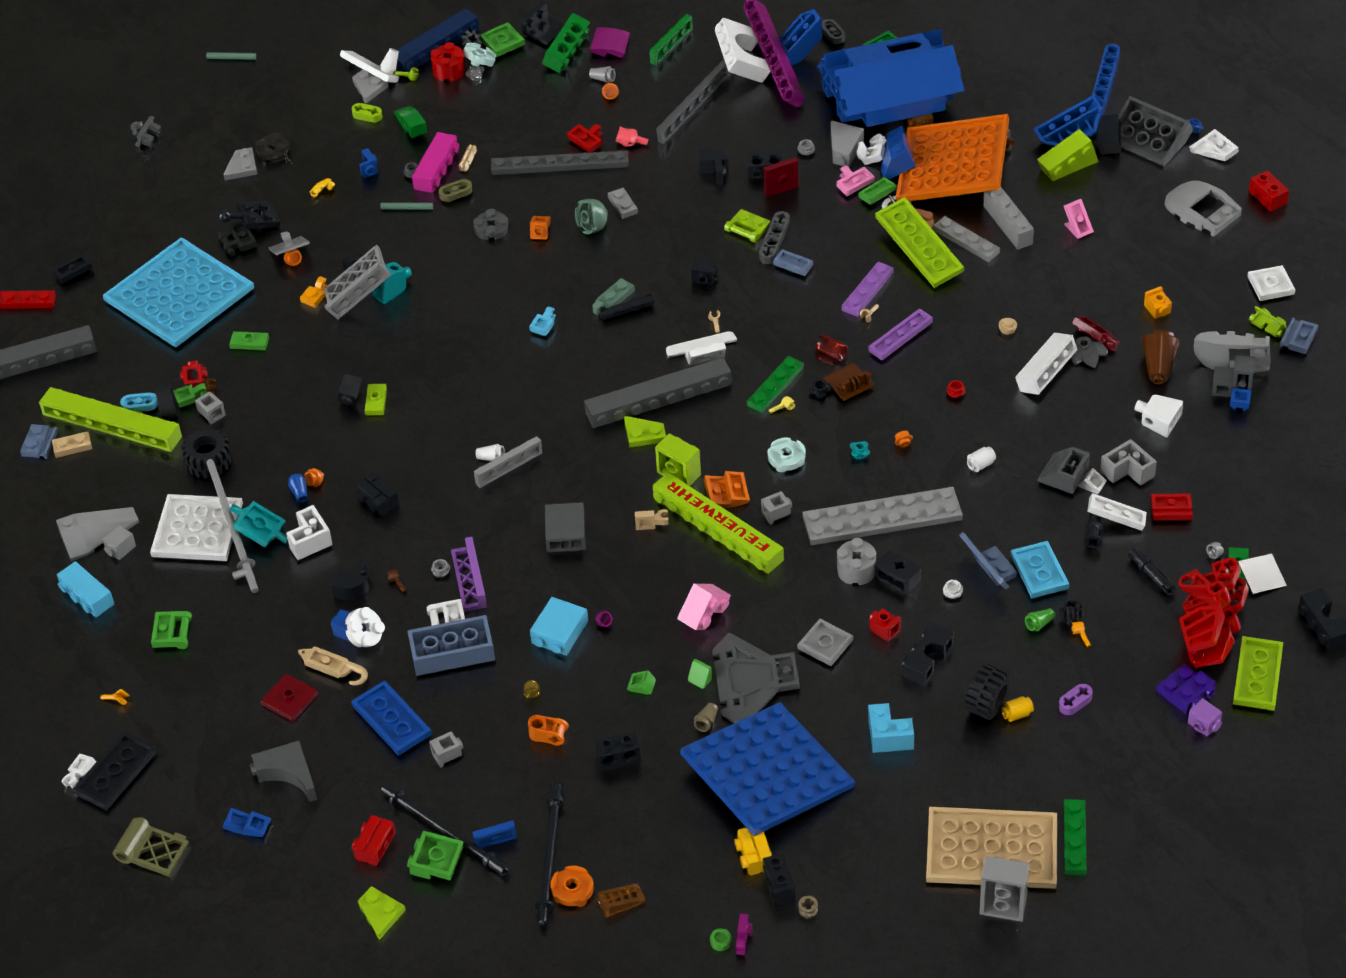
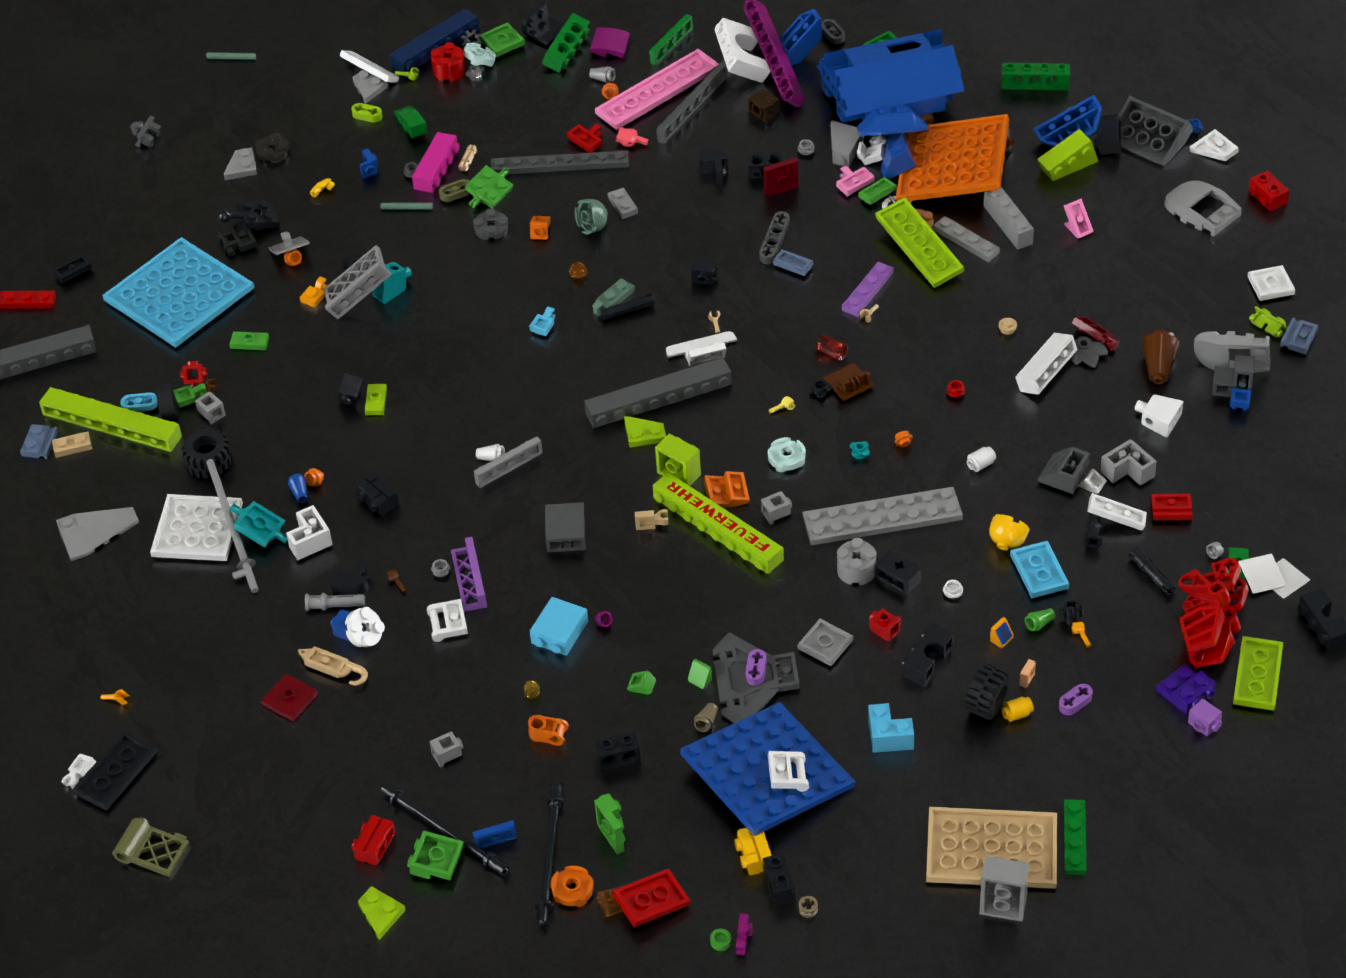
medium azure brick [57,561,114,617] -> none
light grey brick [103,525,136,560] -> none
bright green plate [151,611,192,649] -> none
blue slope [223,808,271,837] -> none
dark grey arch [250,741,317,802] -> none
blue plate [351,680,432,756] -> none
white cone [380,48,399,74] -> none
sand blue brick [407,615,495,676] -> none
bright pink brick [677,583,731,630] -> none
lime plate [724,209,771,243] -> none
green plate [747,356,804,413] -> none
medium lavender plate [869,308,933,360] -> none
sand blue plate [959,532,1017,589] -> none
blue beam [1092,44,1120,116] -> none
light orange brick [1144,286,1172,319] -> none
none -> light grey pin [305,593,365,611]
none -> bright green plate [465,165,514,209]
none -> clear orange plate [569,262,587,279]
none -> bright green plate [594,793,626,855]
none -> bright pink plate [595,49,719,130]
none -> red plate [613,868,691,928]
none -> medium lavender beam [745,649,767,686]
none -> dark brown head [748,89,779,122]
none -> white plate [768,751,809,792]
none -> blue wedge [857,105,929,136]
none -> yellow cylinder [989,514,1030,550]
none -> slope [990,617,1014,648]
none -> green brick [1001,62,1070,91]
none -> light nougat tile [1019,659,1036,688]
none -> white sticker [1272,558,1310,599]

